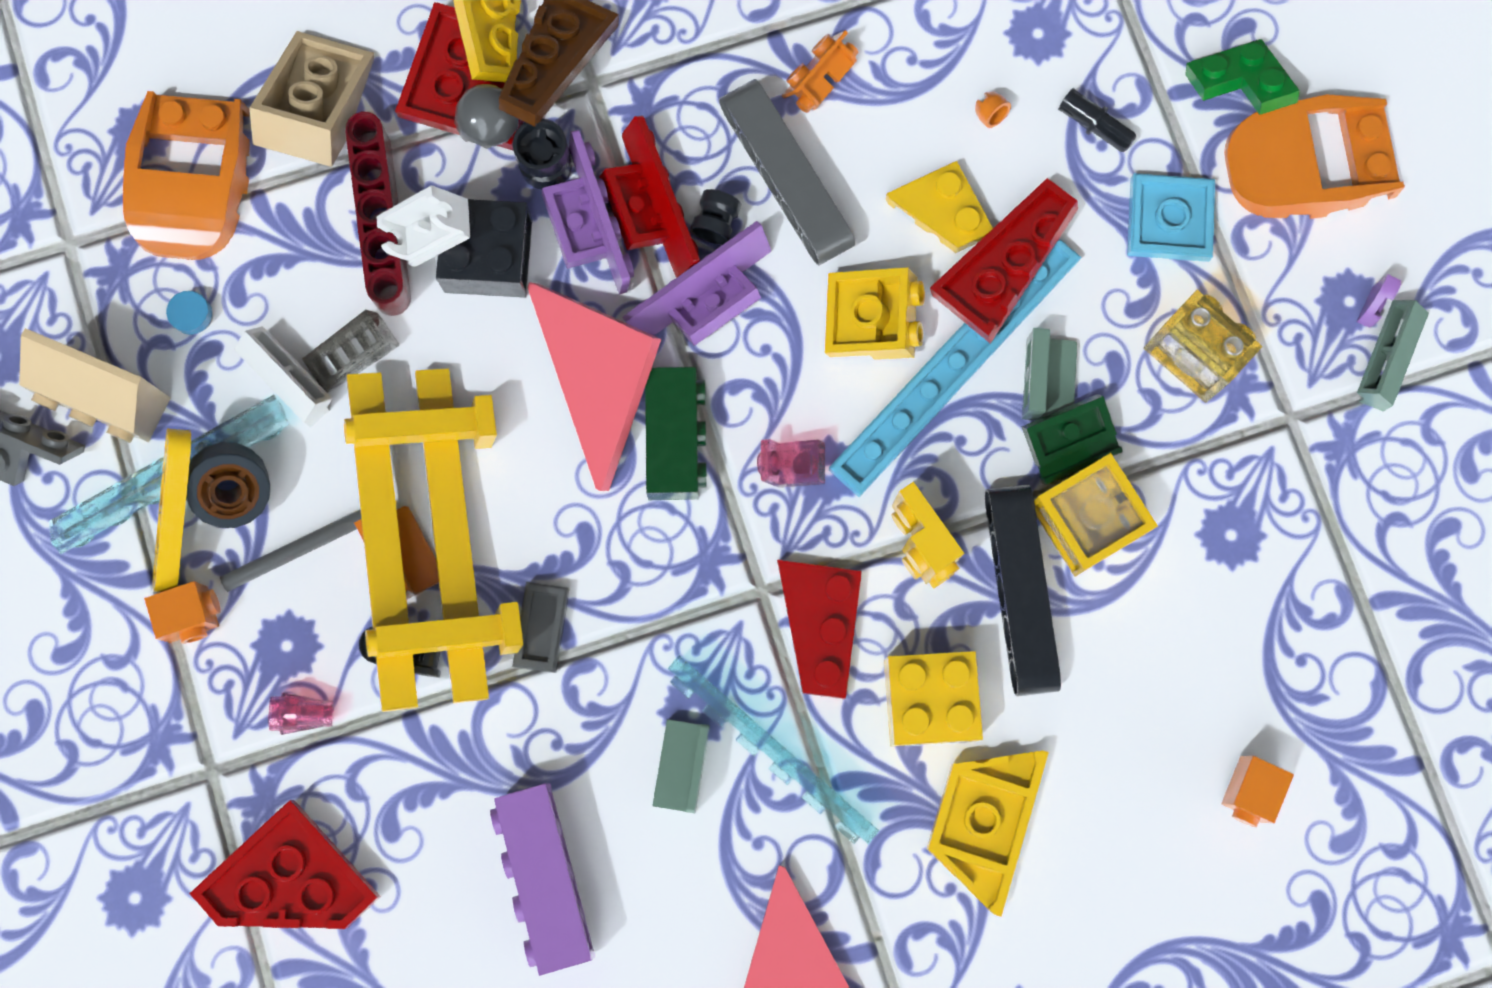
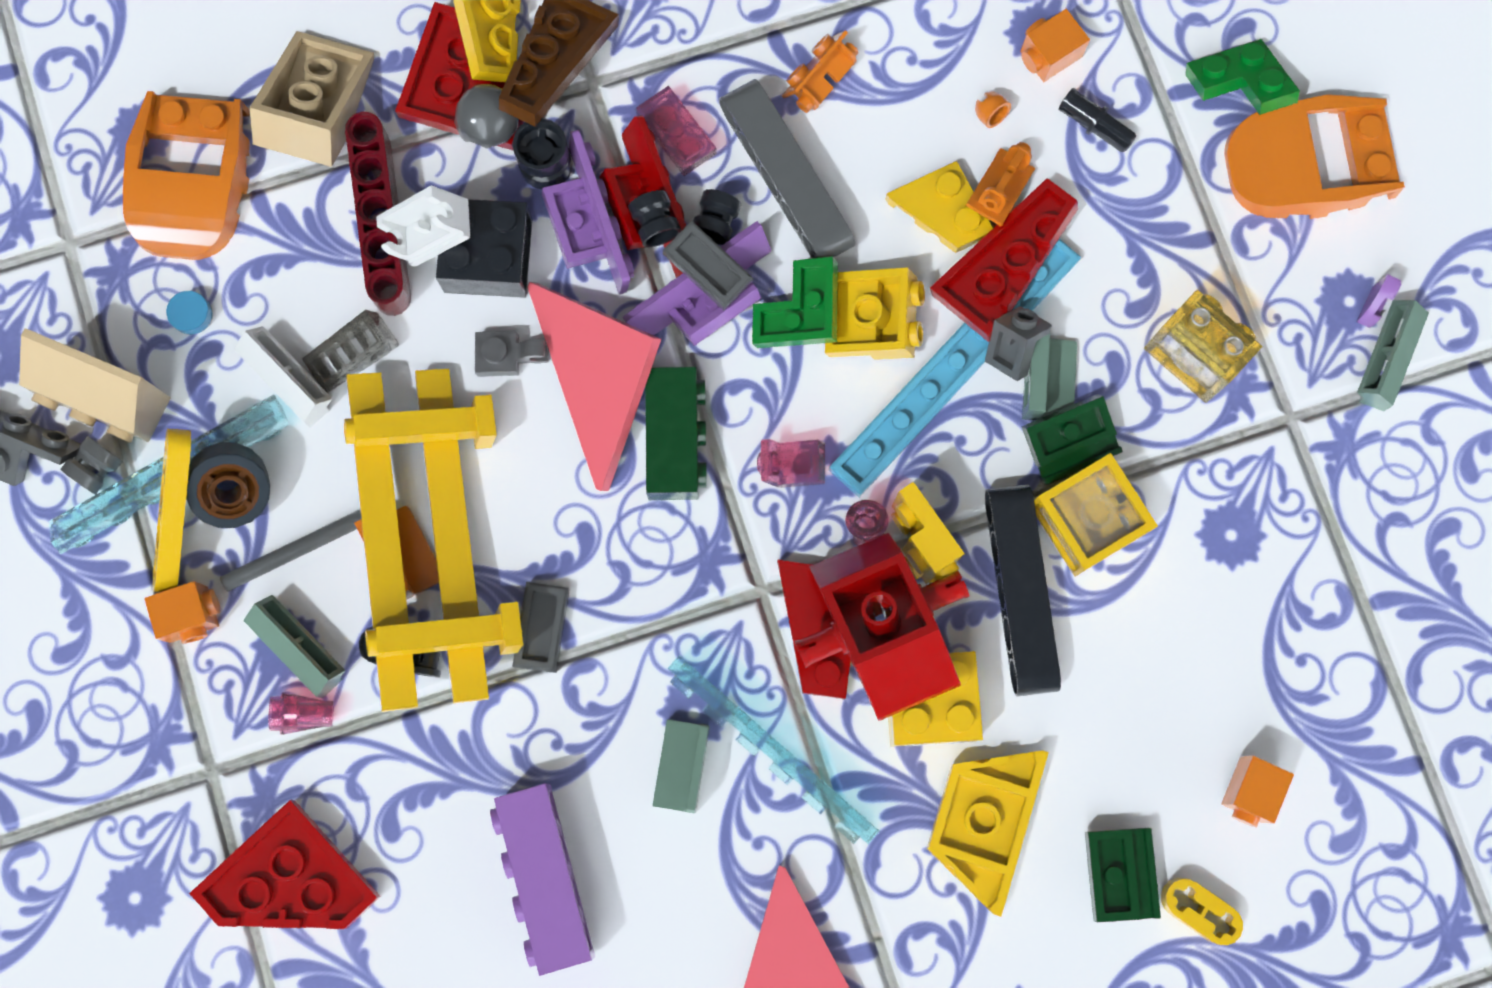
medium azure tile [1127,173,1215,262] -> none
none -> dark grey wheel [60,436,123,495]
none -> sand green piece [243,595,345,699]
none -> flat silver plate [475,331,548,377]
none -> black wheel [628,190,681,247]
none -> clear pink plate [635,85,717,176]
none -> dark grey tile [663,221,753,311]
none -> green plate [752,257,838,349]
none -> red slope [795,532,970,722]
none -> clear pink cone [845,500,889,546]
none -> orange hinge [965,142,1035,226]
none -> dark grey bracket [985,307,1052,381]
none -> orange brick [1020,8,1090,83]
none -> dark green plate [1084,828,1161,923]
none -> yellow beam [1161,878,1243,945]

